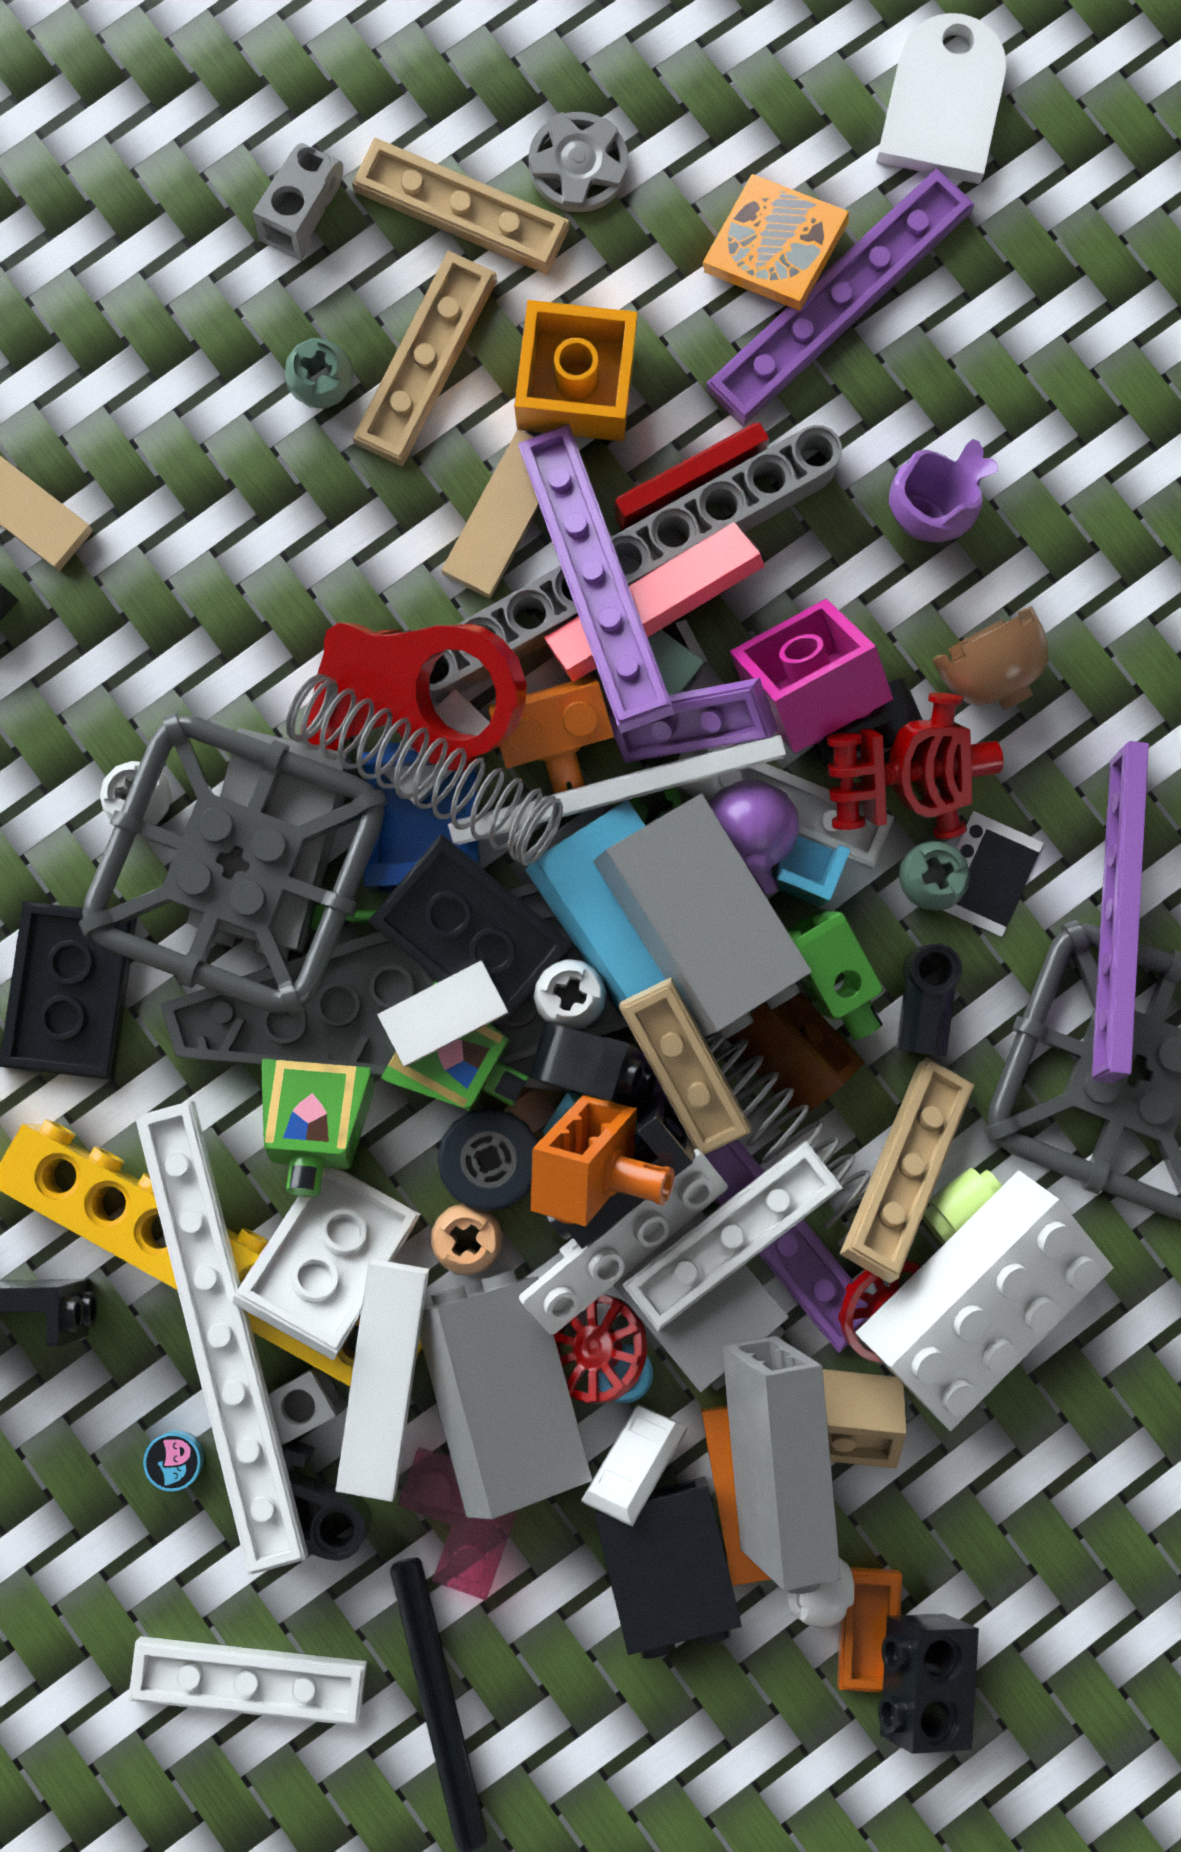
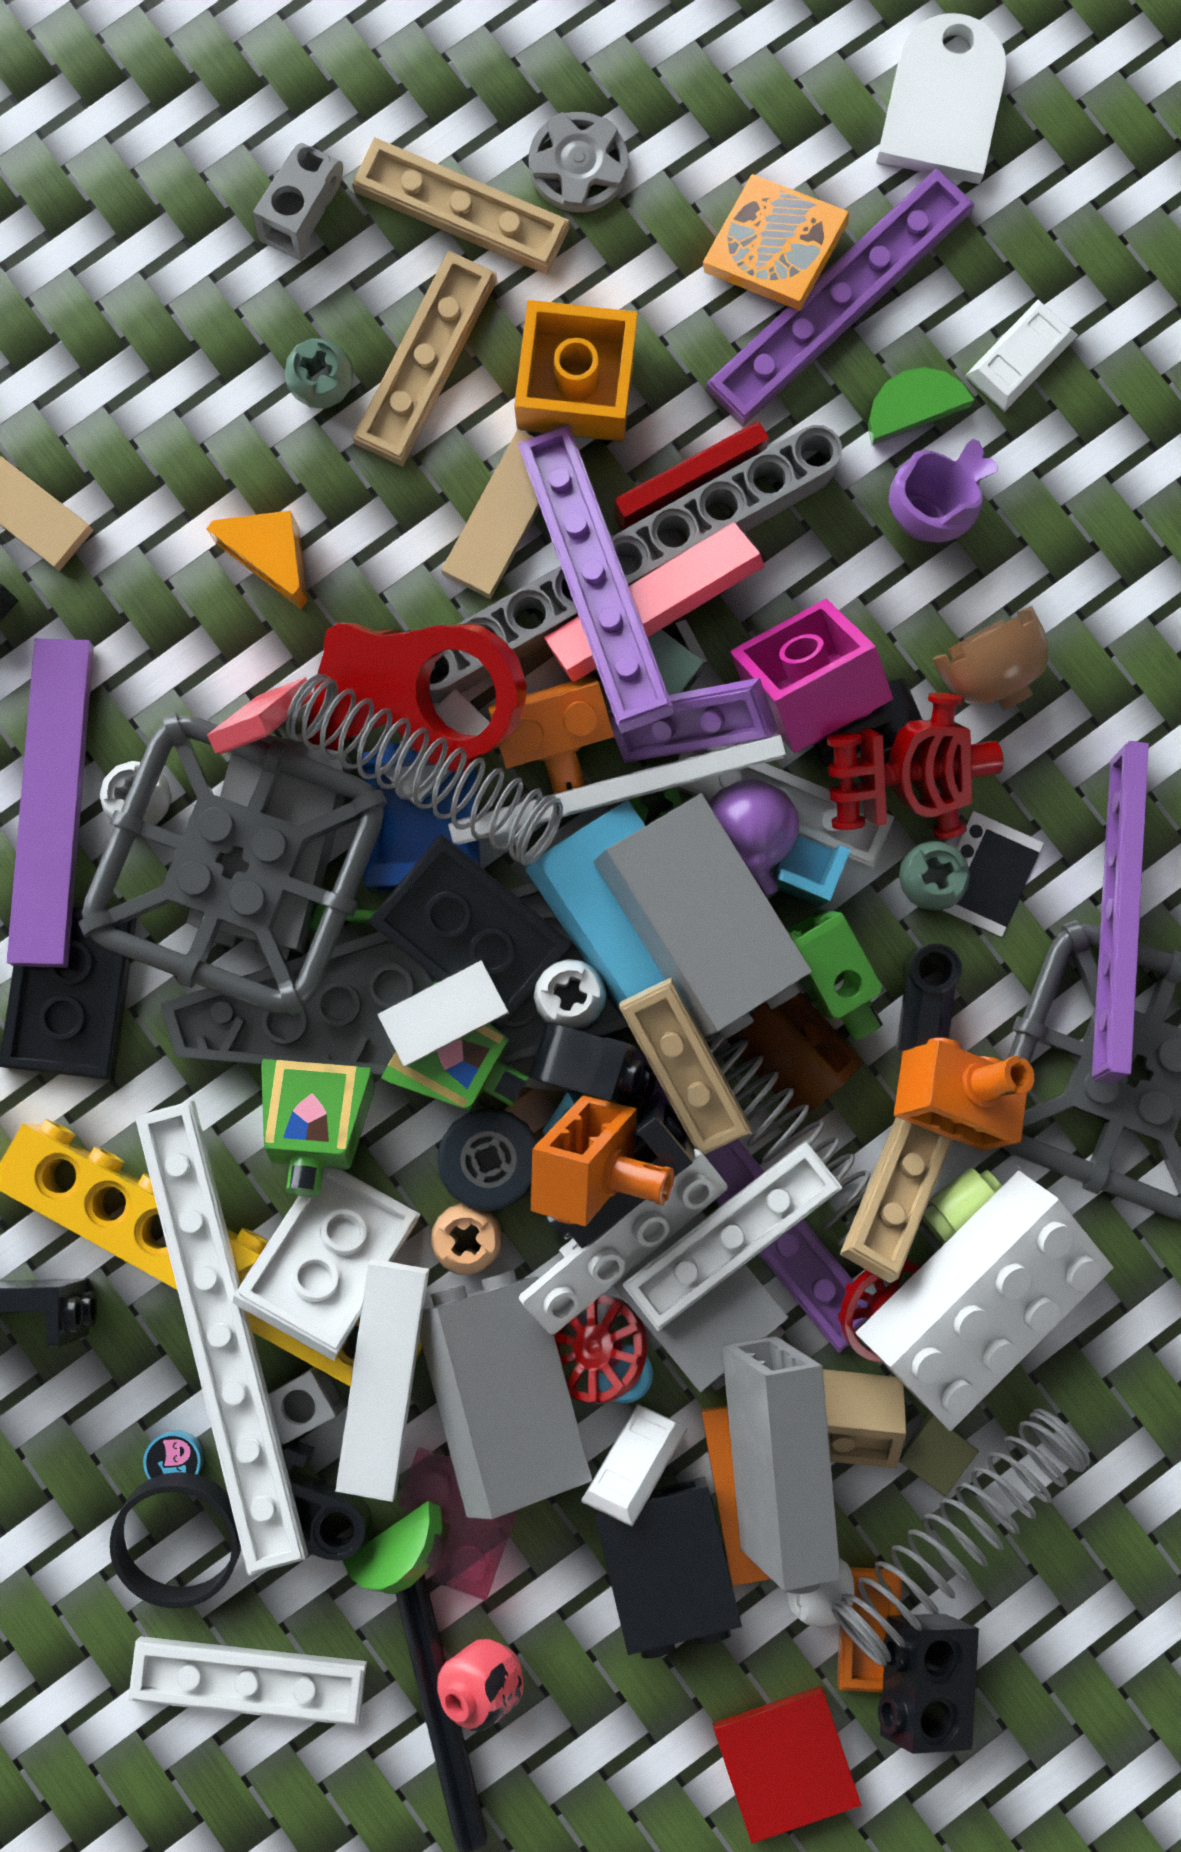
none -> medium lavender tile [6,638,94,968]
none -> black tyre [109,1472,241,1608]
none -> light orange slope [206,510,308,609]
none -> coral tile [207,677,313,755]
none -> bright green tile [342,1501,442,1594]
none -> coral head [437,1639,524,1731]
none -> red tile [712,1686,862,1844]
none -> light grey piece [832,1408,1090,1666]
none -> bright green tile [868,367,974,446]
none -> orange brick [893,1038,1035,1151]
none -> olive tile [899,1413,979,1497]
none -> white tile [965,300,1078,412]

